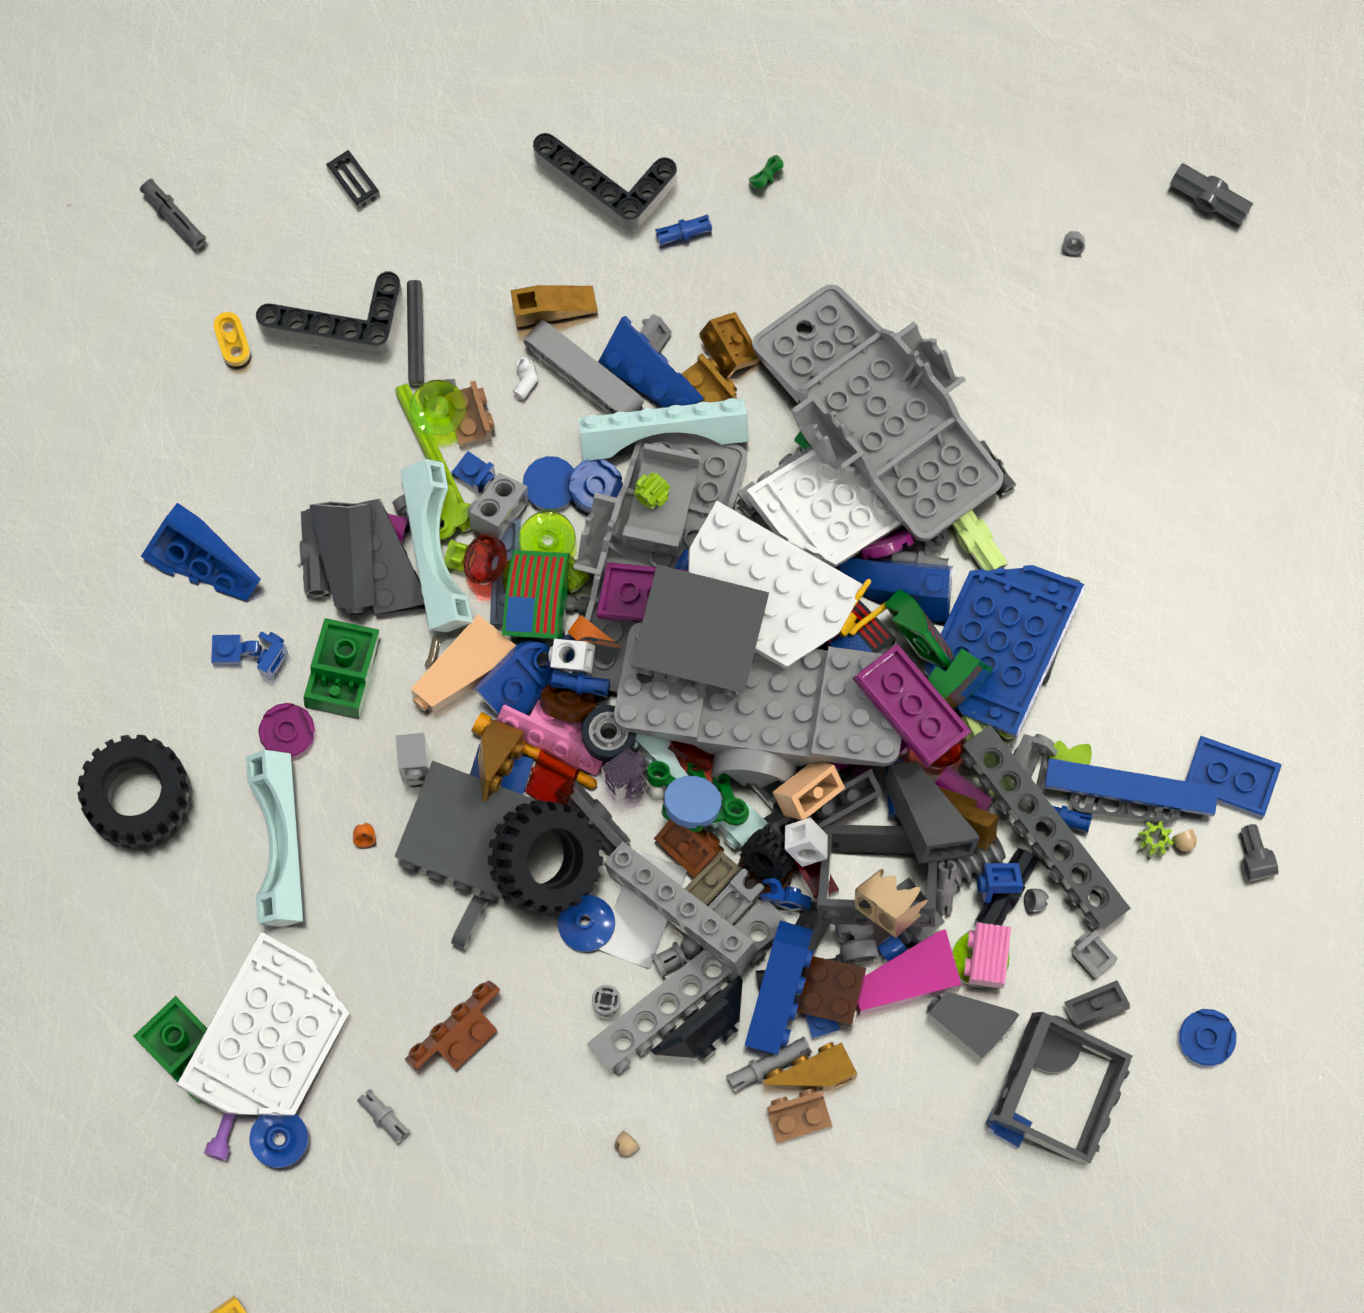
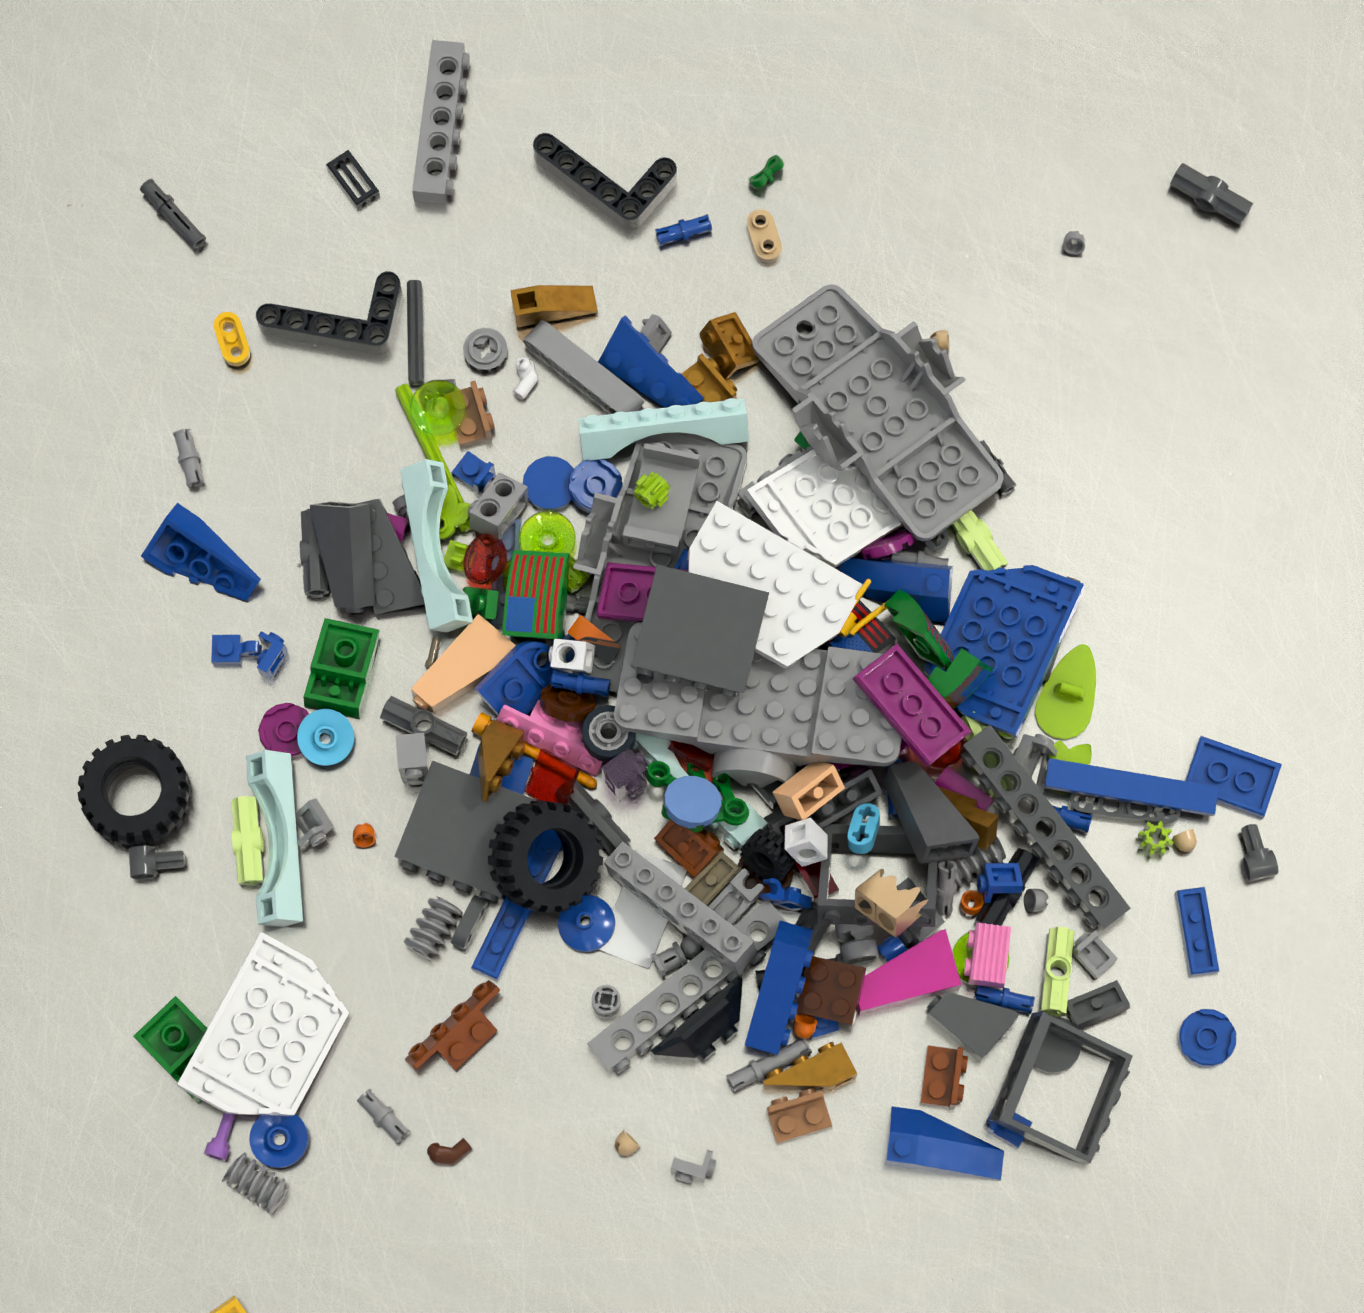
none -> dark grey axle [129,846,185,879]
none -> light grey pin [173,428,205,487]
none -> light grey piece [222,1152,288,1214]
none -> yellowish green piece [231,796,264,886]
none -> light grey bracket [295,798,334,847]
none -> medium azure dish [297,709,354,766]
none -> dark grey piece [380,696,467,756]
none -> light grey piece [404,896,463,961]
none -> light grey brick [412,40,470,204]
none -> reddish brown arm [427,1138,472,1165]
none -> light grey gear [463,328,507,371]
none -> green bracket [463,586,499,619]
none -> blue tile [471,829,563,981]
none -> light grey bracket [670,1150,717,1183]
none -> tan plate [746,209,782,263]
none -> orange hinge [793,1014,817,1039]
none -> medium azure beam [847,803,880,854]
none -> blue wedge [884,1106,1004,1181]
none -> dark orange bracket [920,1045,968,1109]
none -> tan hinge [930,330,950,352]
none -> orange hinge [960,890,984,916]
none -> blue pin [974,985,1035,1015]
none -> lime shield [1035,644,1096,740]
none -> yellowish green piece [1041,926,1075,1017]
none -> blue tile [1175,887,1219,976]

